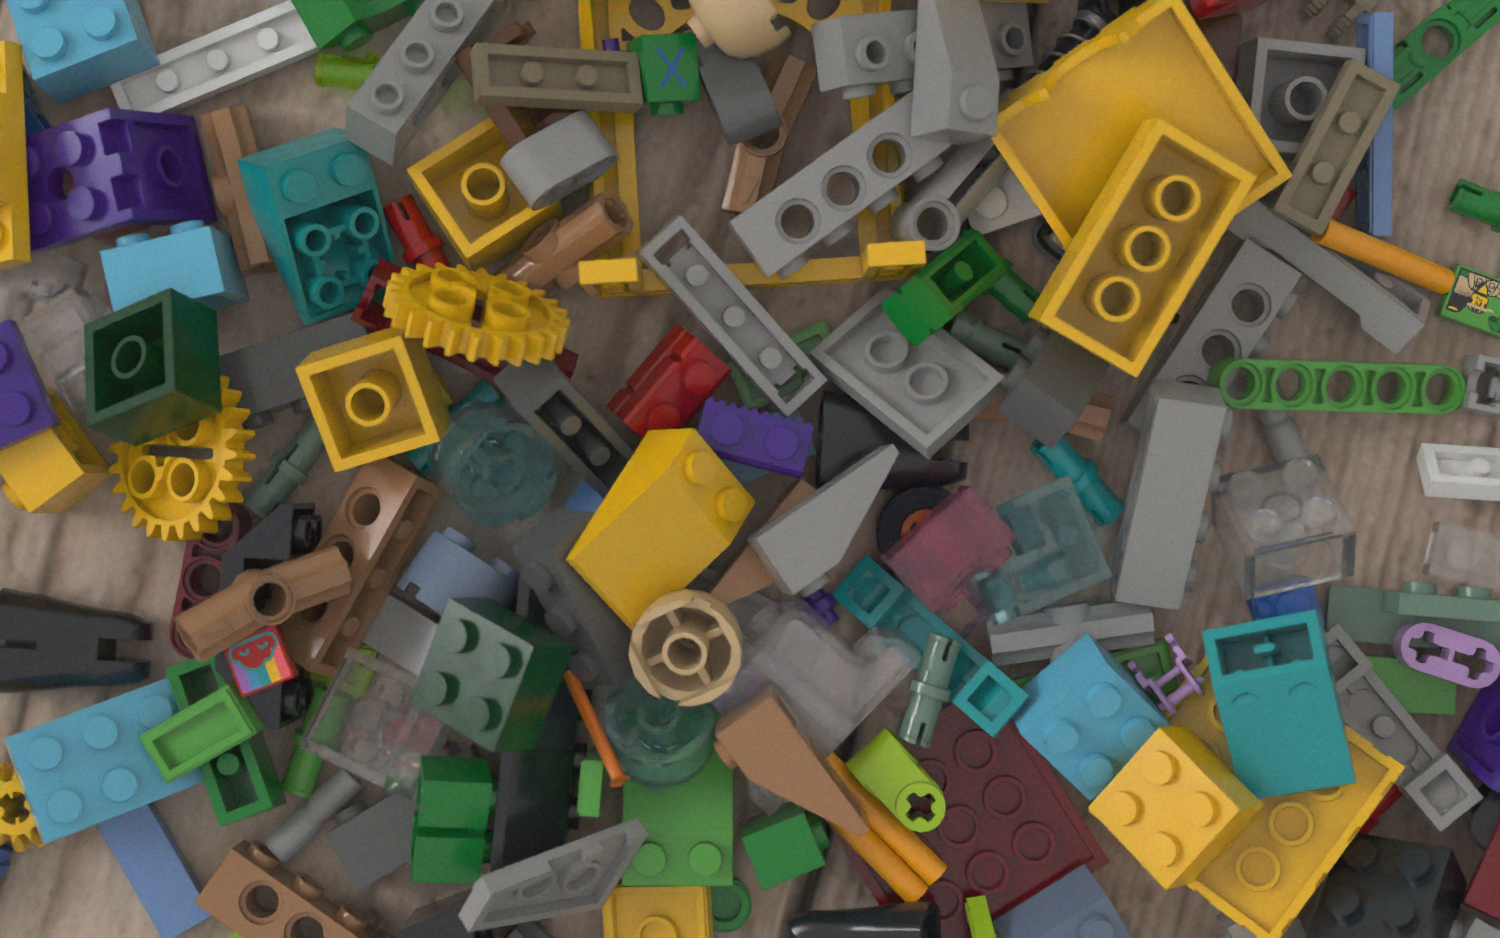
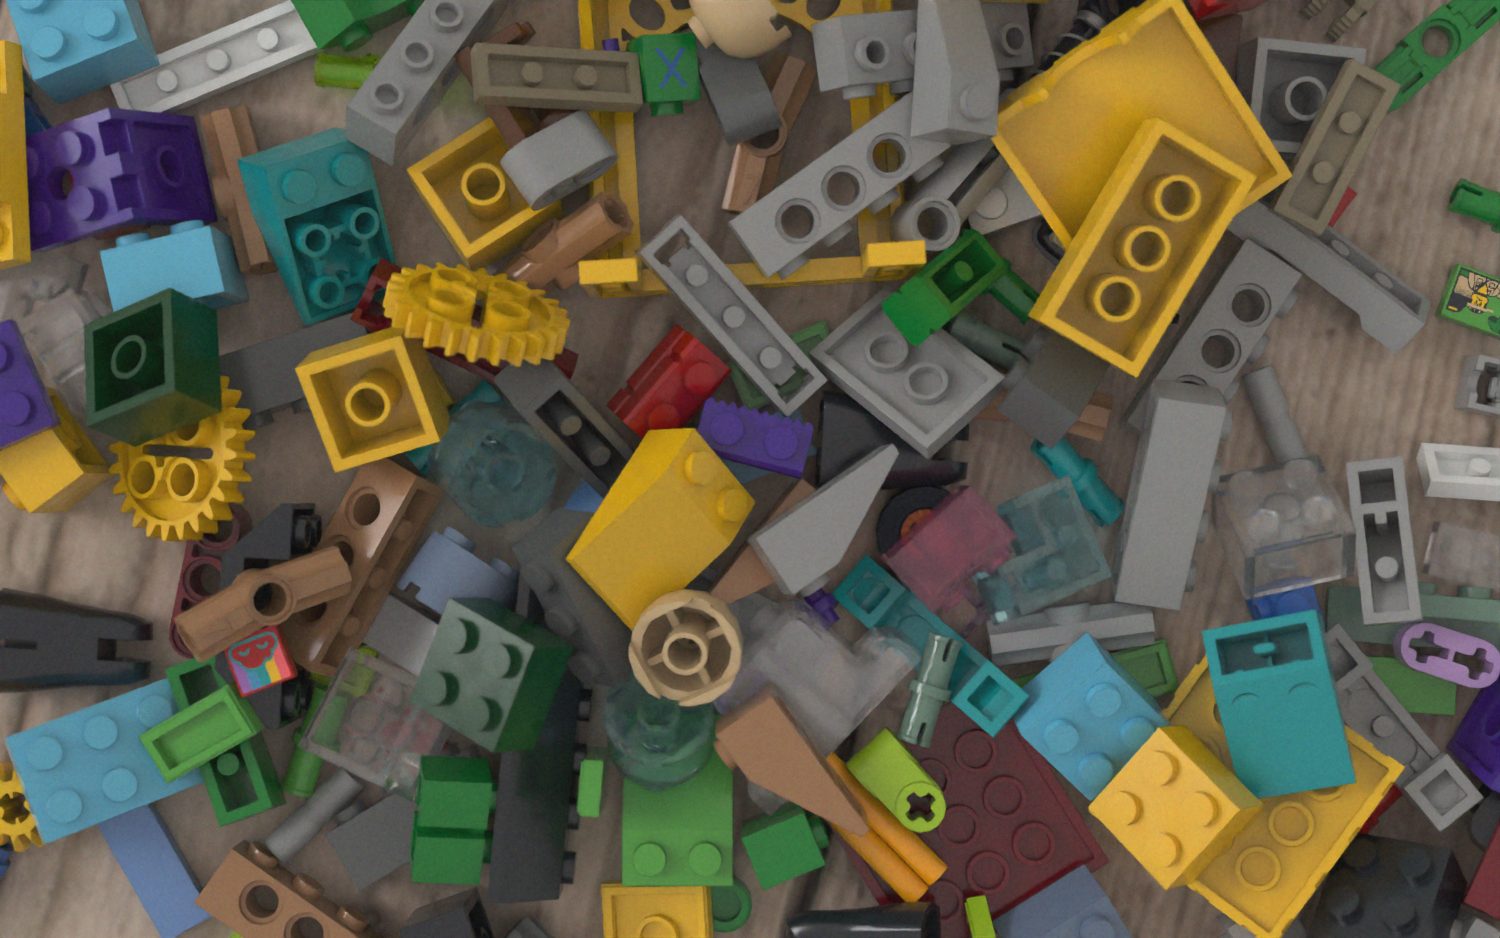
sand green pin [243,415,326,519] -> none
red pin [383,194,452,269] -> none
light grey wing [458,817,649,932] -> none
orange piece [562,670,630,788] -> none
lavender piece [1127,633,1205,716] -> none
bright green beam [1208,357,1466,414] -> none
light orange piece [1310,219,1455,295] -> none
medium blue tile [1355,11,1394,236] -> none
none -> light grey slope [1345,456,1422,627]

